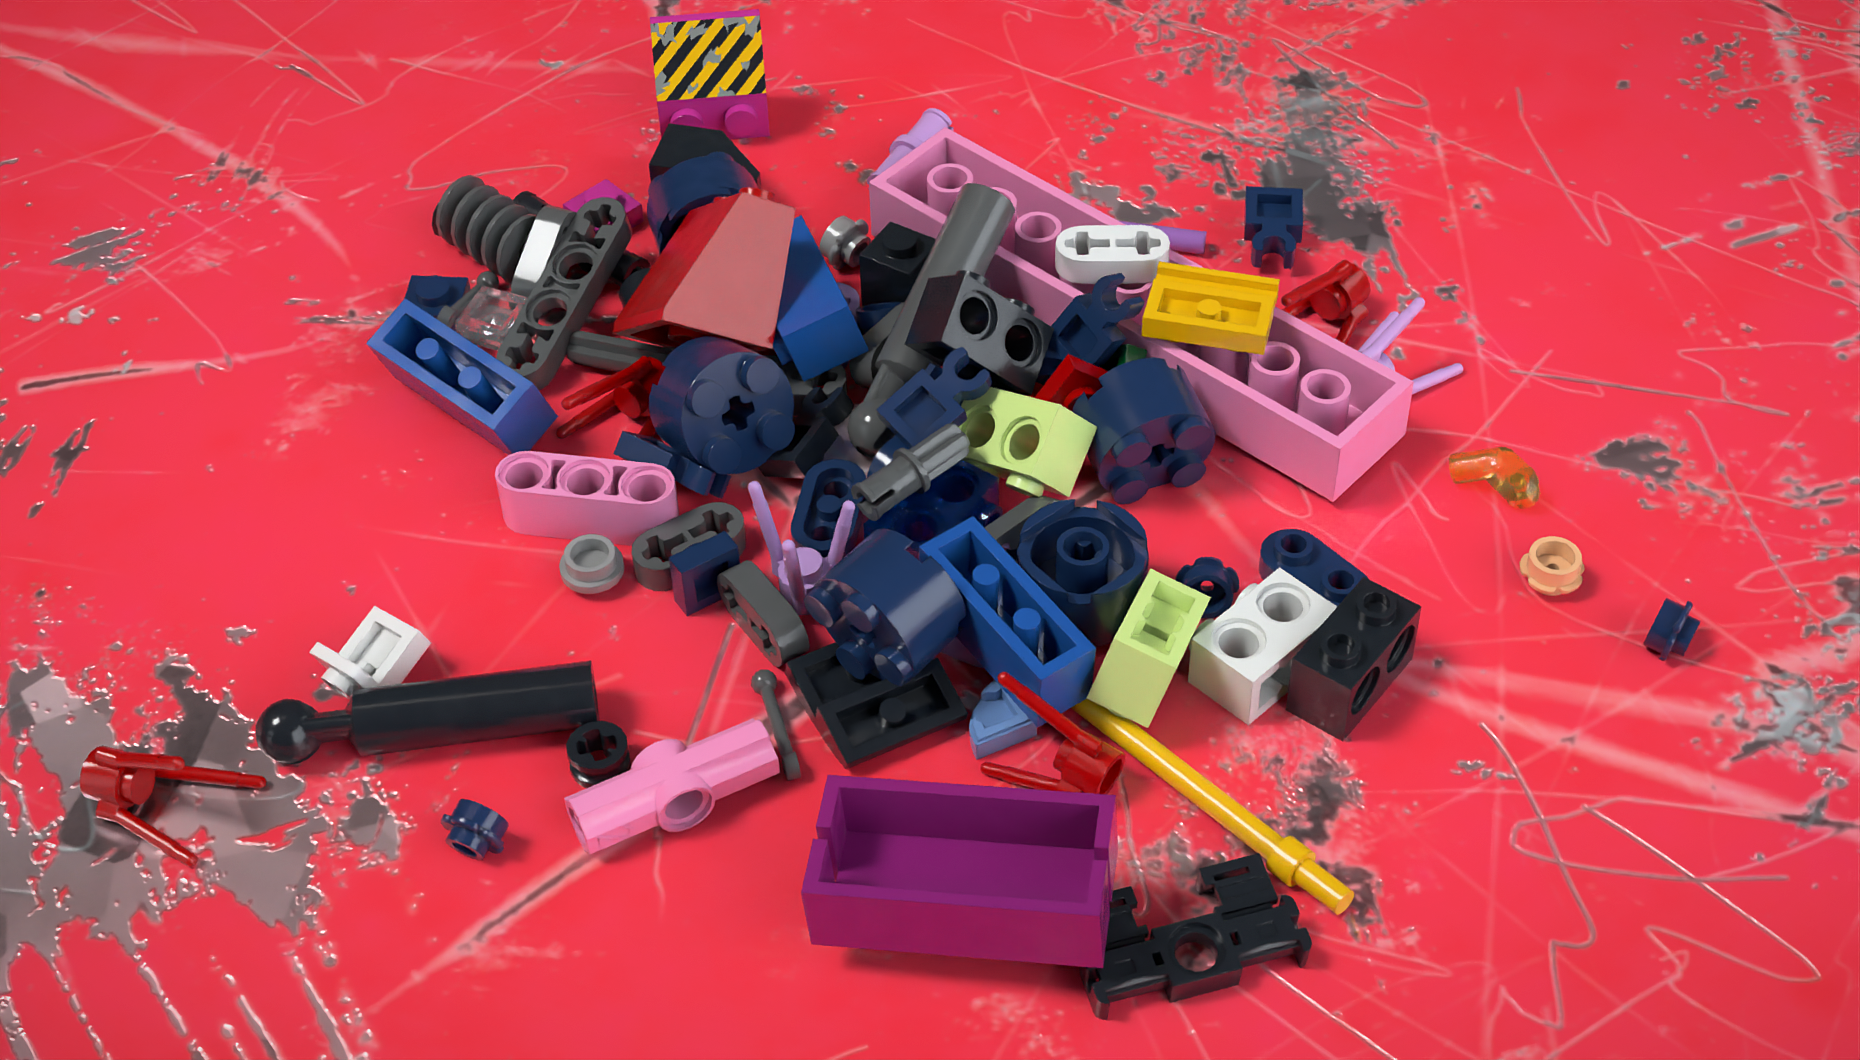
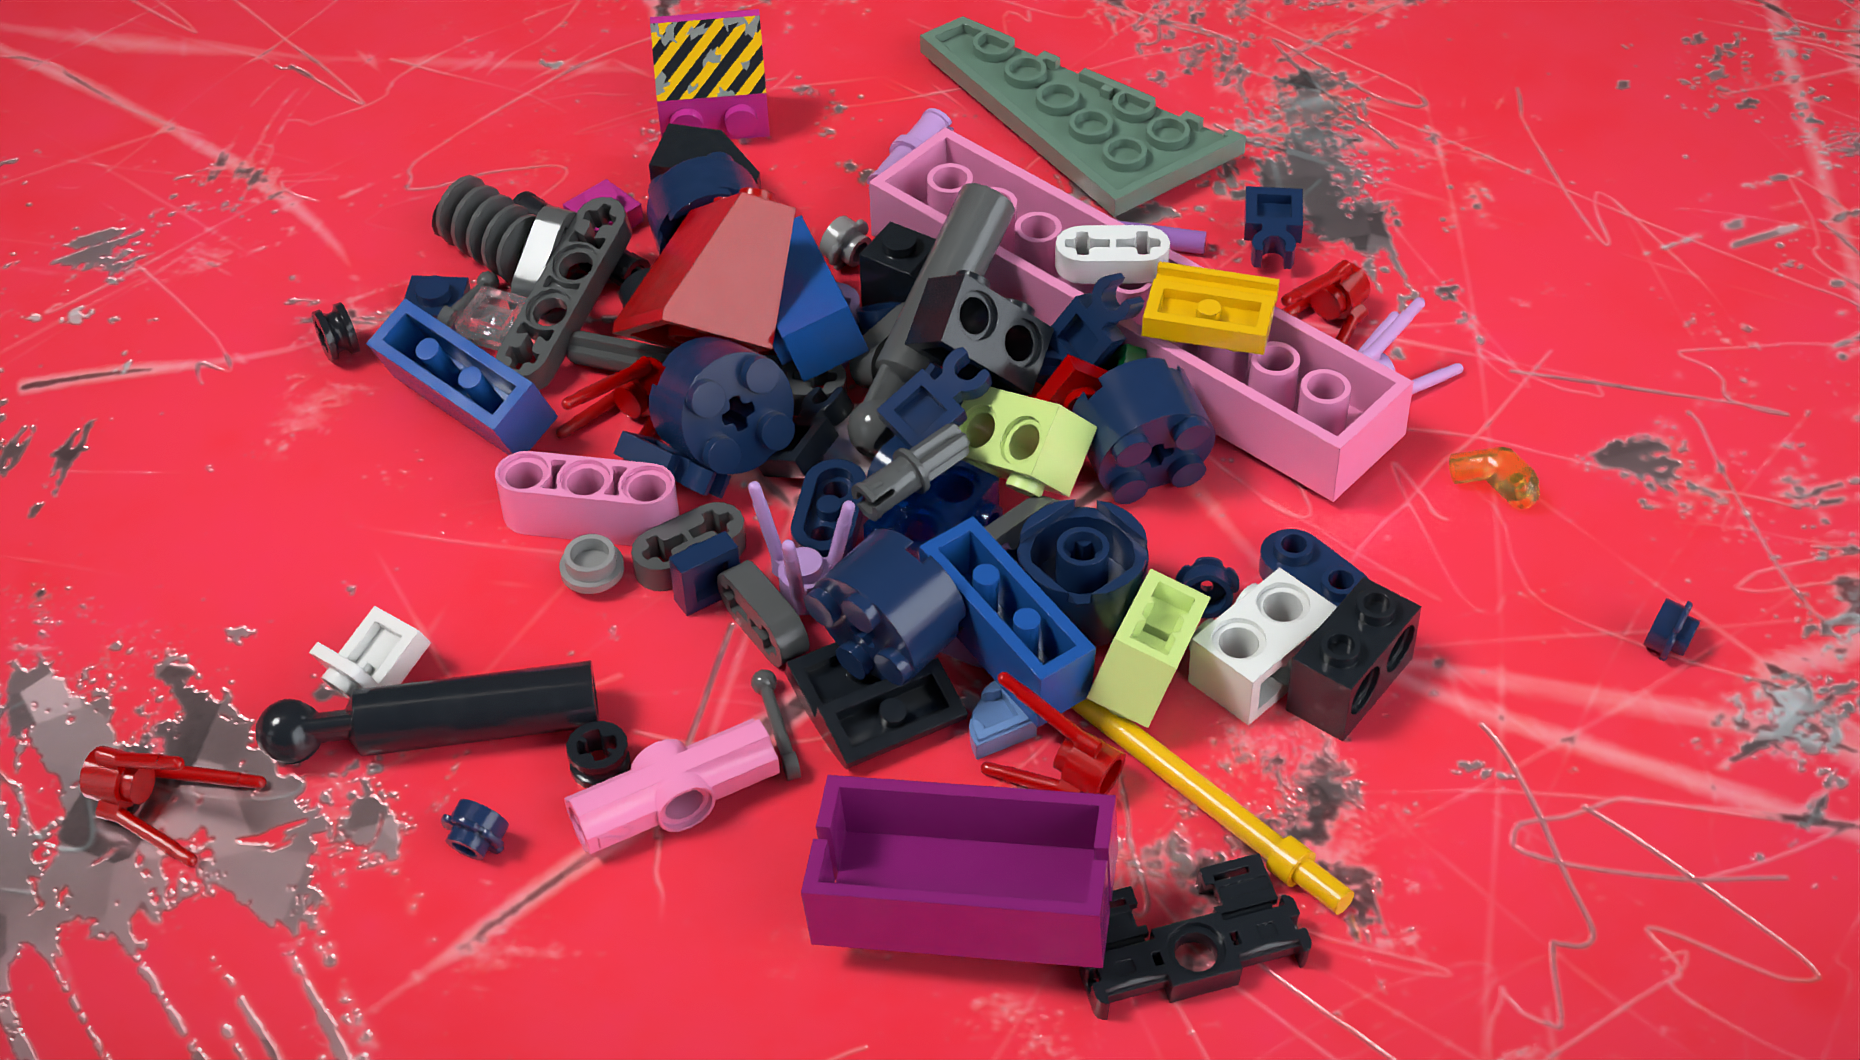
light nougat plate [1520,536,1585,596] -> none
none -> black bush [312,302,360,361]
none -> sand green wing [920,16,1246,217]

